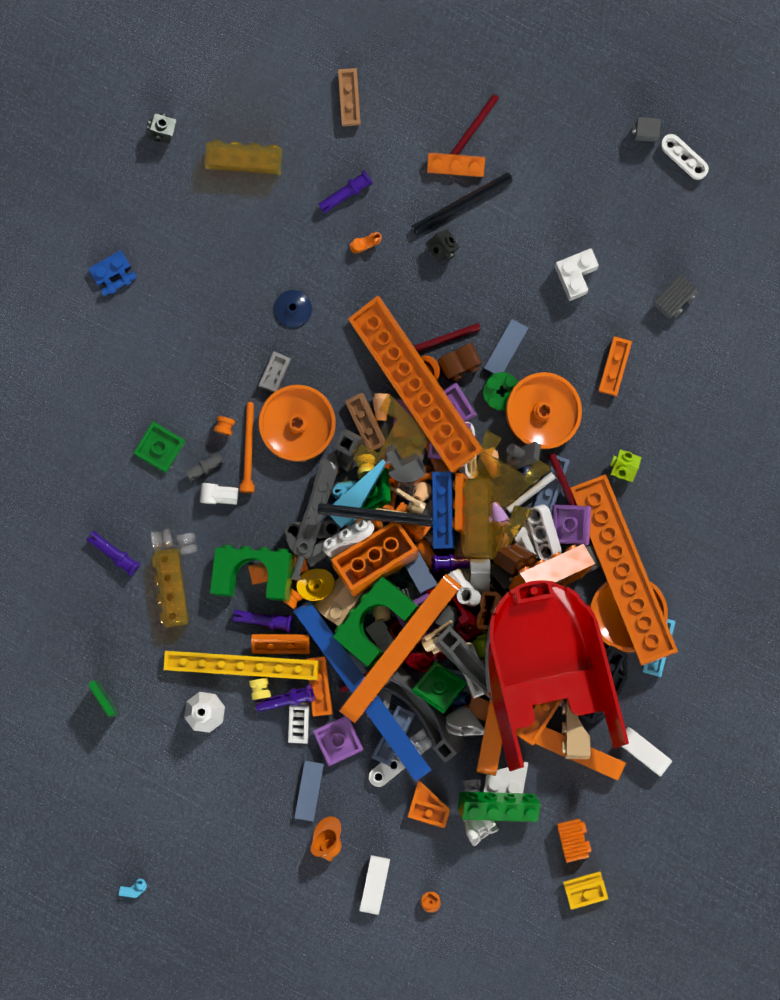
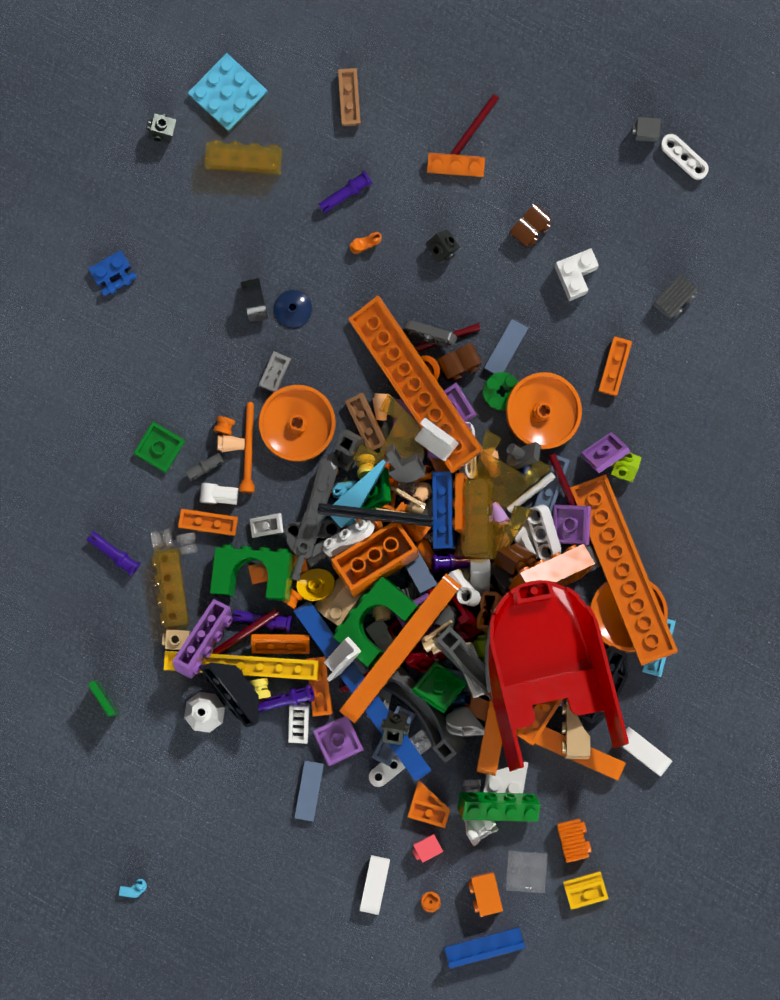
orange piece [310,816,342,861] -> none
black axle [412,173,513,235] -> none
none -> tan brick [162,630,191,650]
none -> medium lavender brick [173,599,233,679]
none -> orange plate [178,509,238,536]
none -> medium azure plate [188,53,268,132]
none -> black wedge [199,662,259,727]
none -> dark red bar [213,608,280,654]
none -> light nougat cone [217,434,245,452]
none -> black brick [240,278,268,323]
none -> white slope [250,513,283,538]
none -> white panel [324,637,361,682]
none -> pearl dark grey brick [381,712,410,745]
none -> dark grey beam [403,320,457,348]
none -> coral brick [412,833,443,863]
none -> white panel [415,418,459,461]
none -> blue fence [444,927,526,969]
none -> orange brick [468,871,503,917]
none -> clear plate [506,850,548,893]
none -> reddish brown brick [509,203,552,248]
none -> medium lavender plate [580,432,630,473]

